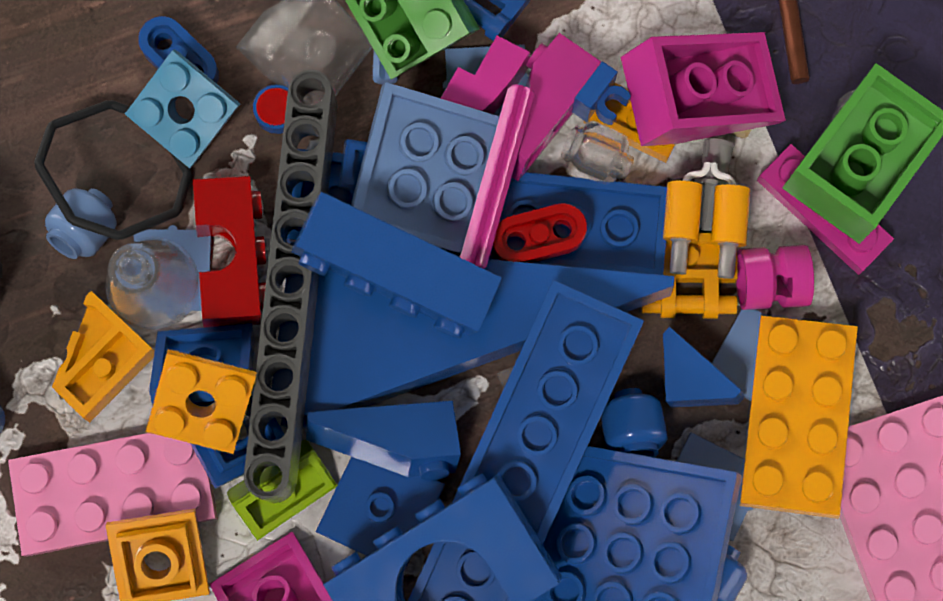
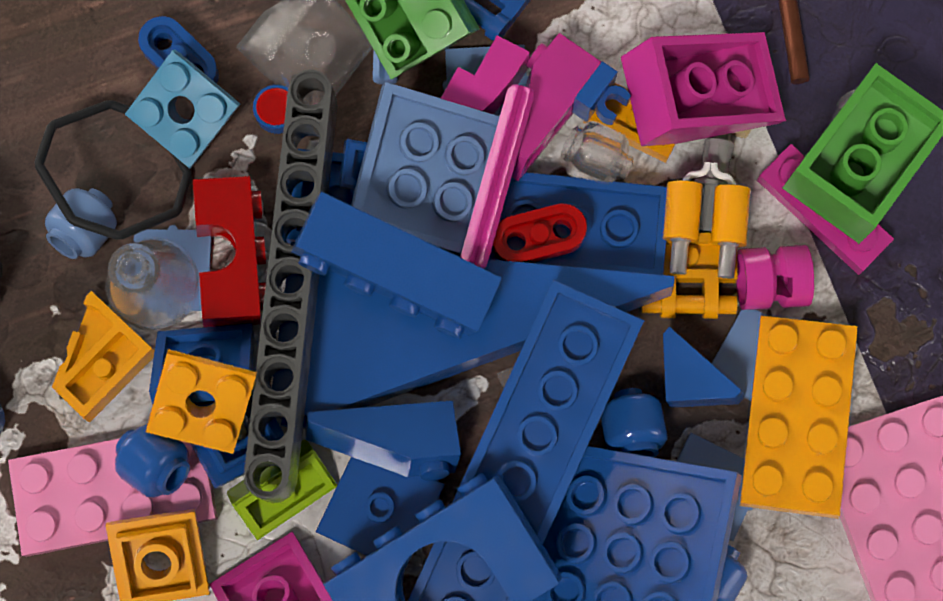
none -> blue head [115,425,190,498]

